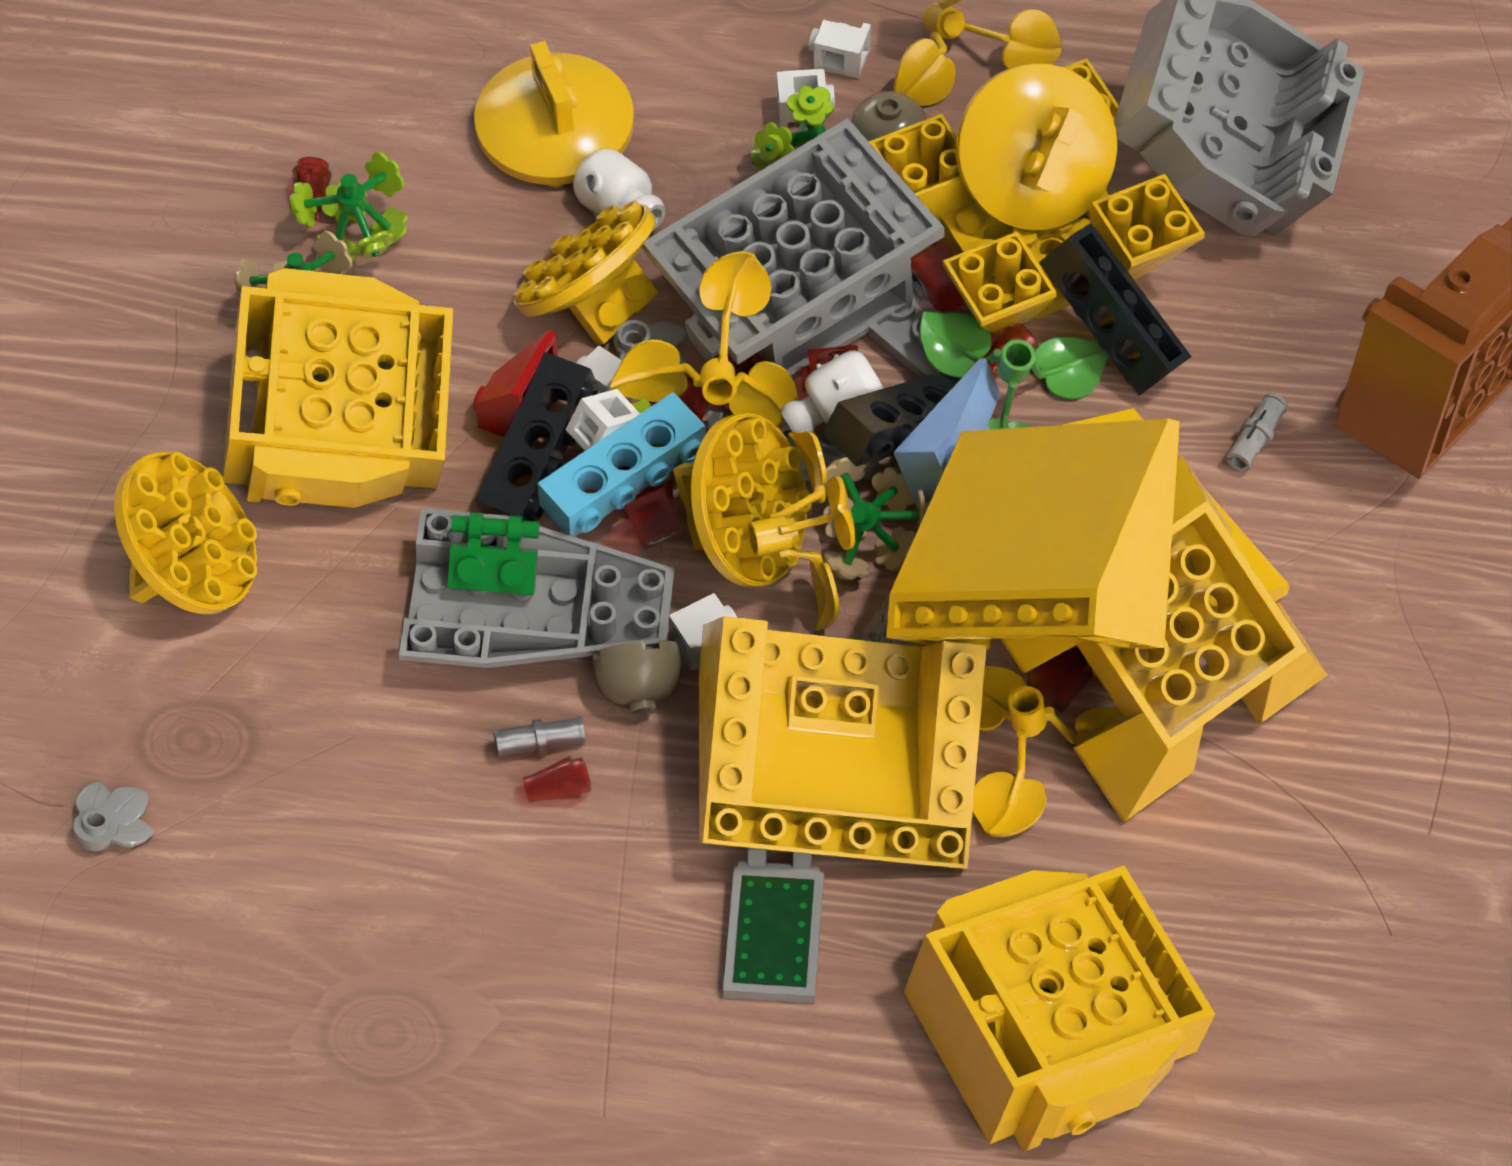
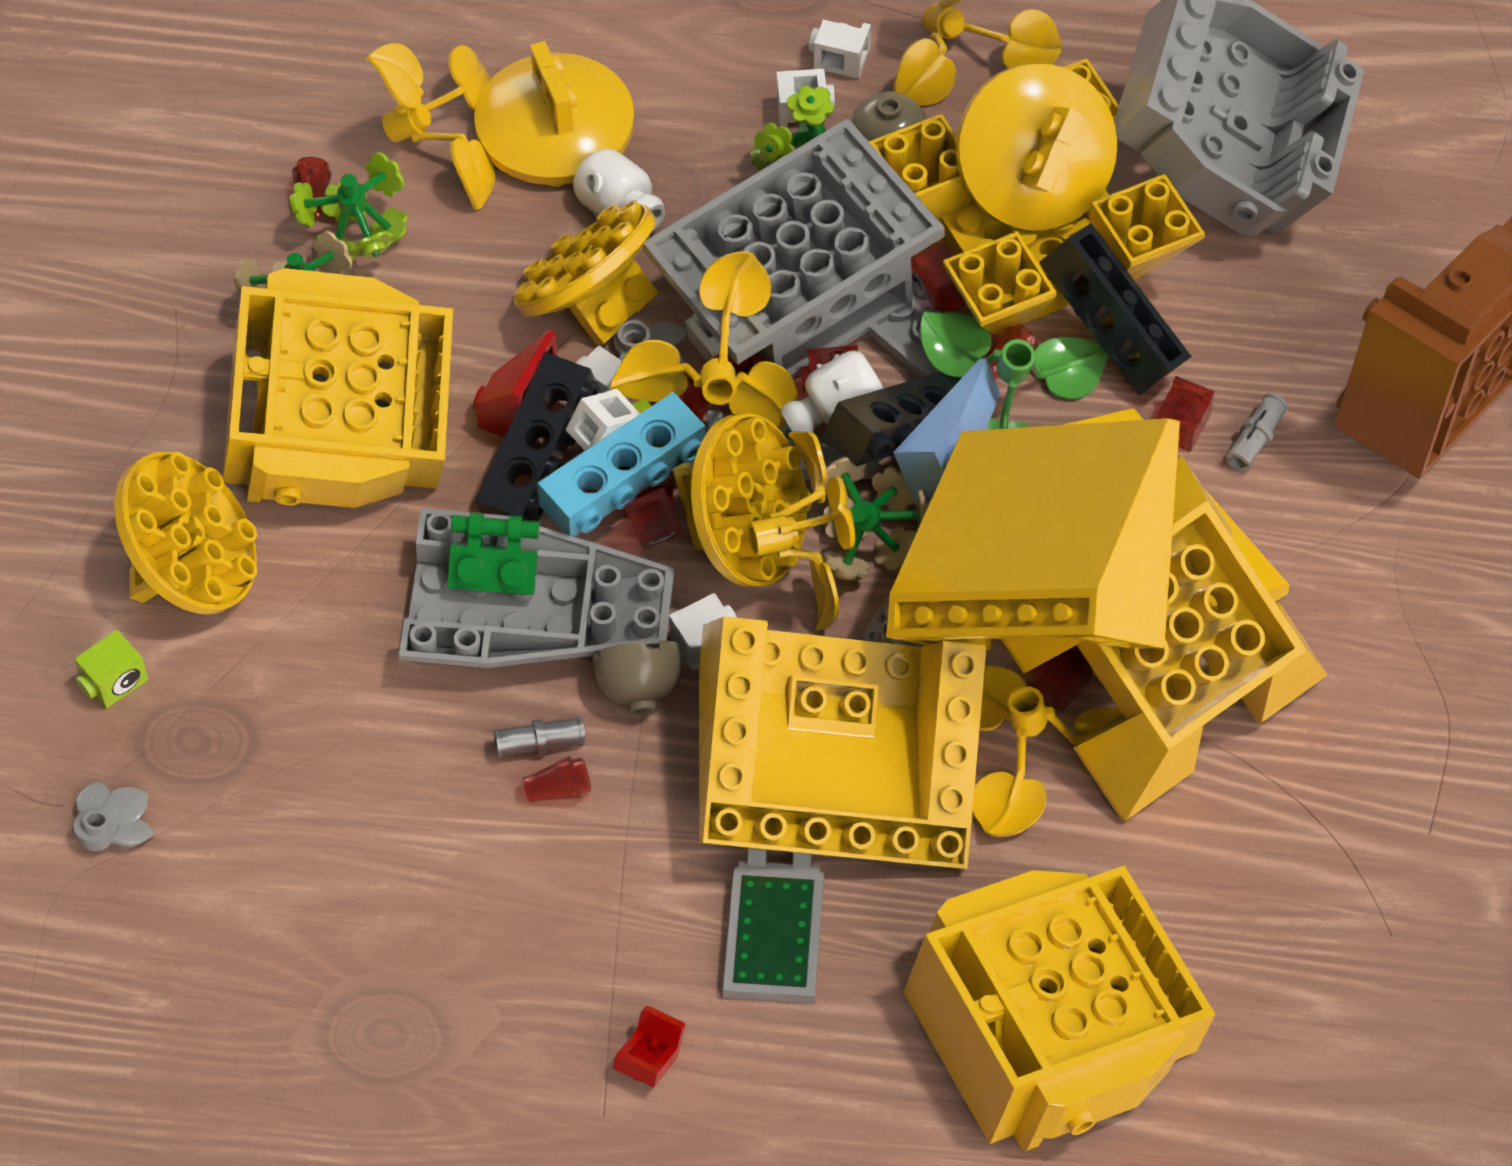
none -> lime brick [74,629,149,709]
none -> yellow plant [365,43,495,211]
none -> red bracket [613,1006,686,1088]
none -> clear red brick [1155,376,1215,452]

